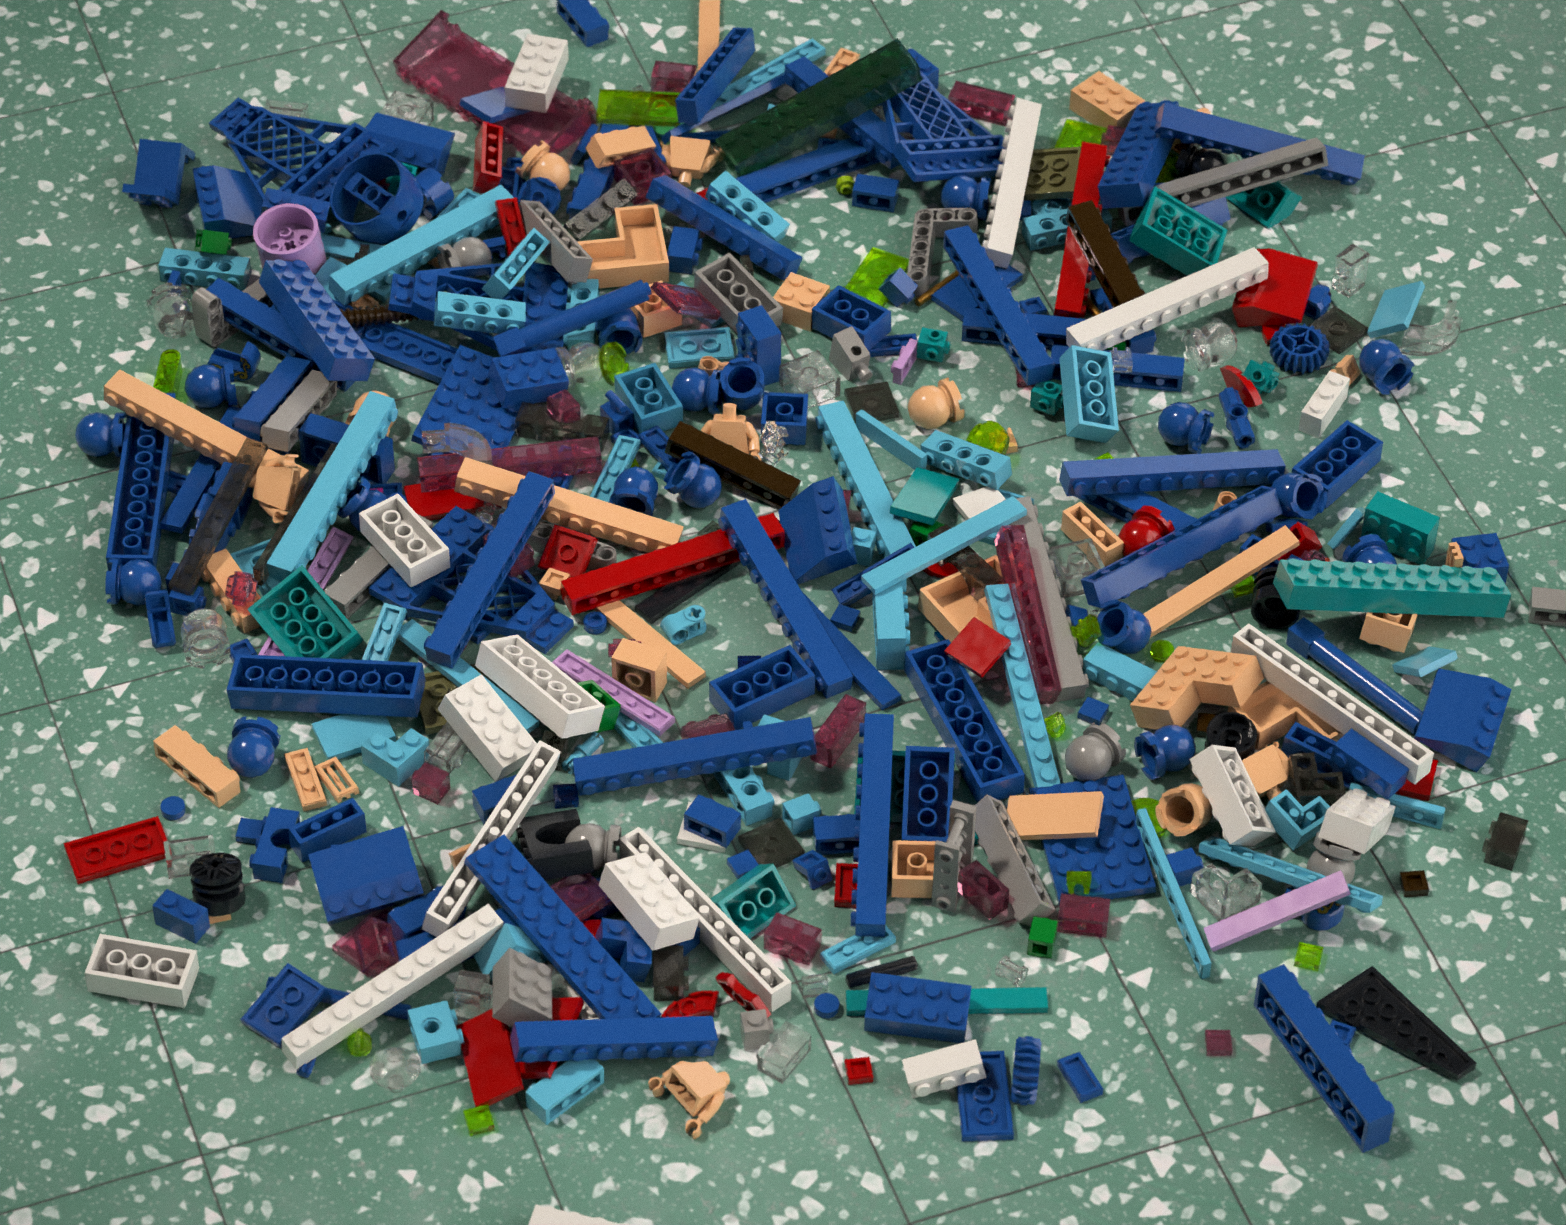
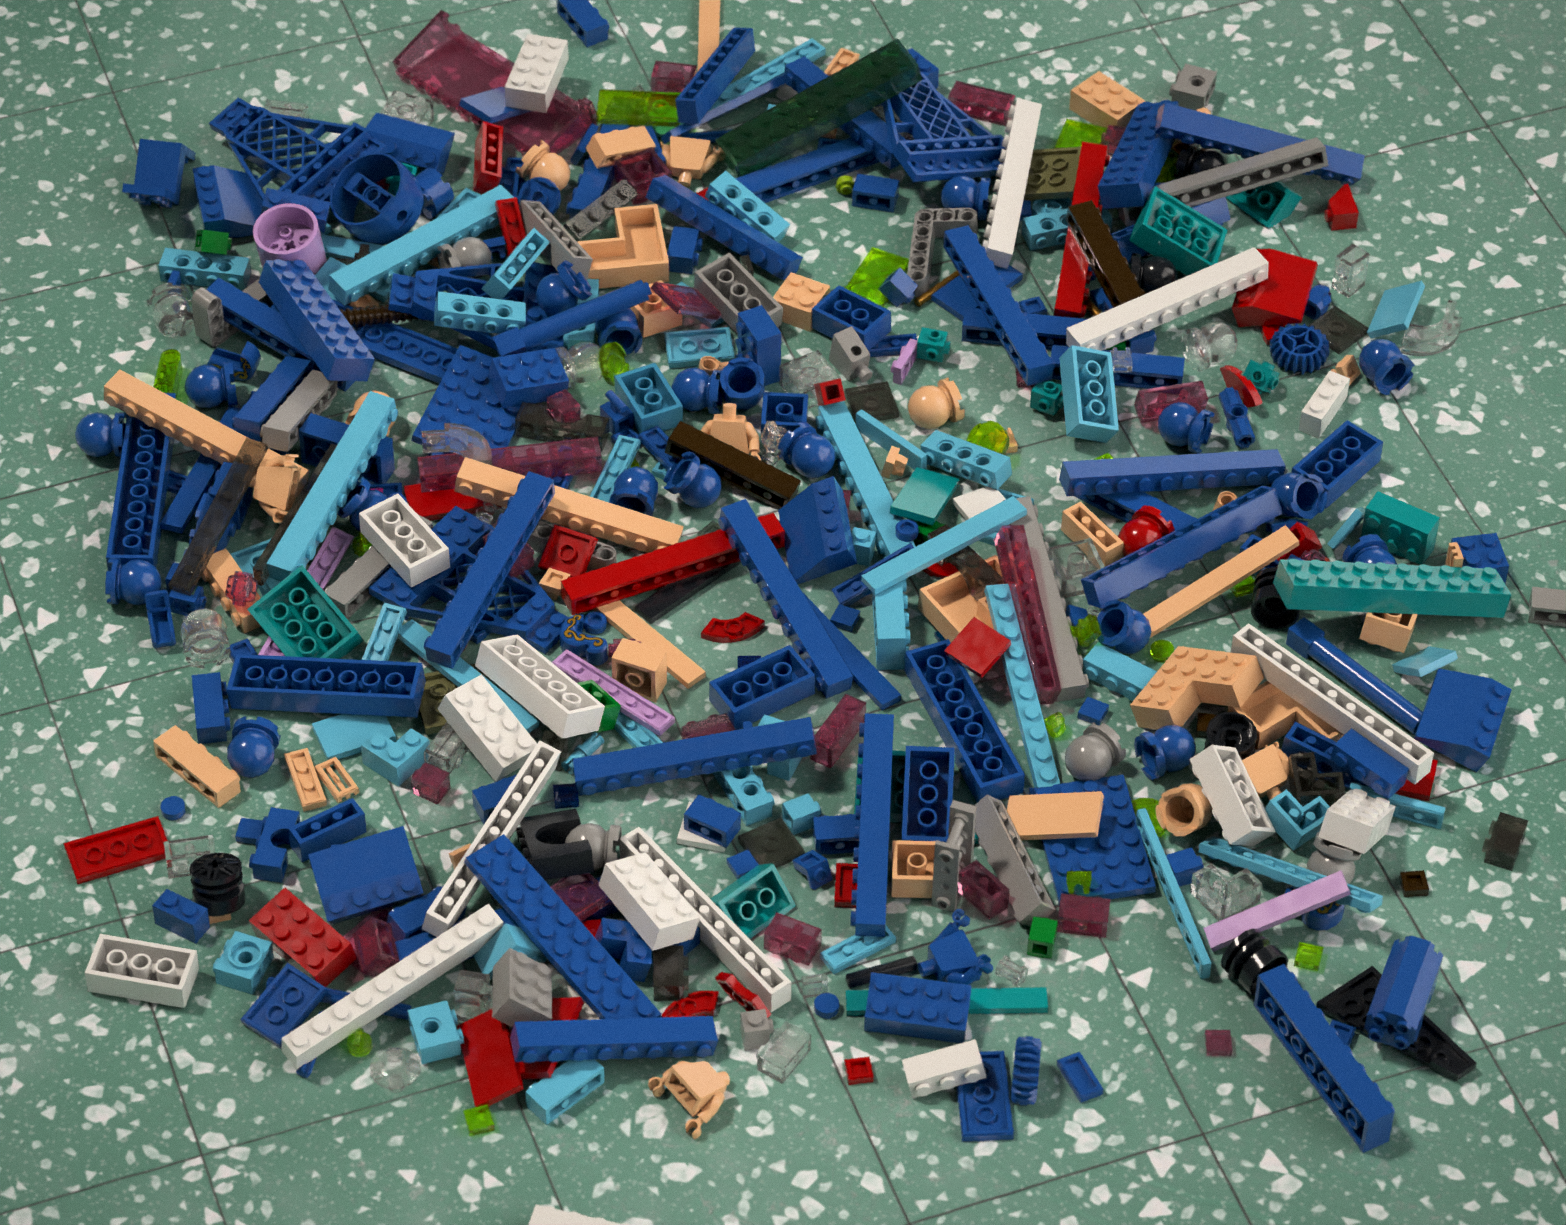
medium azure piece [660,605,707,645] -> none
none -> blue brick [192,672,231,744]
none -> medium azure brick [213,931,274,995]
none -> red brick [249,887,358,987]
none -> clear neon green tile [352,531,372,557]
none -> blue tile [536,260,592,316]
none -> blue animal [559,614,608,666]
none -> red tile [701,612,765,643]
none -> blue tile [778,422,835,478]
none -> red brick [814,378,846,406]
none -> light nougat tile [881,446,908,478]
none -> blue tile [895,519,918,542]
none -> blue torso [918,909,993,985]
none -> black tile [1130,253,1178,294]
none -> clear pink brick [1134,381,1208,423]
none -> light grey brick [1169,64,1217,111]
none -> black wheel [1221,928,1289,996]
none -> red slope [1324,184,1359,231]
none -> blue brick [1365,935,1443,1050]

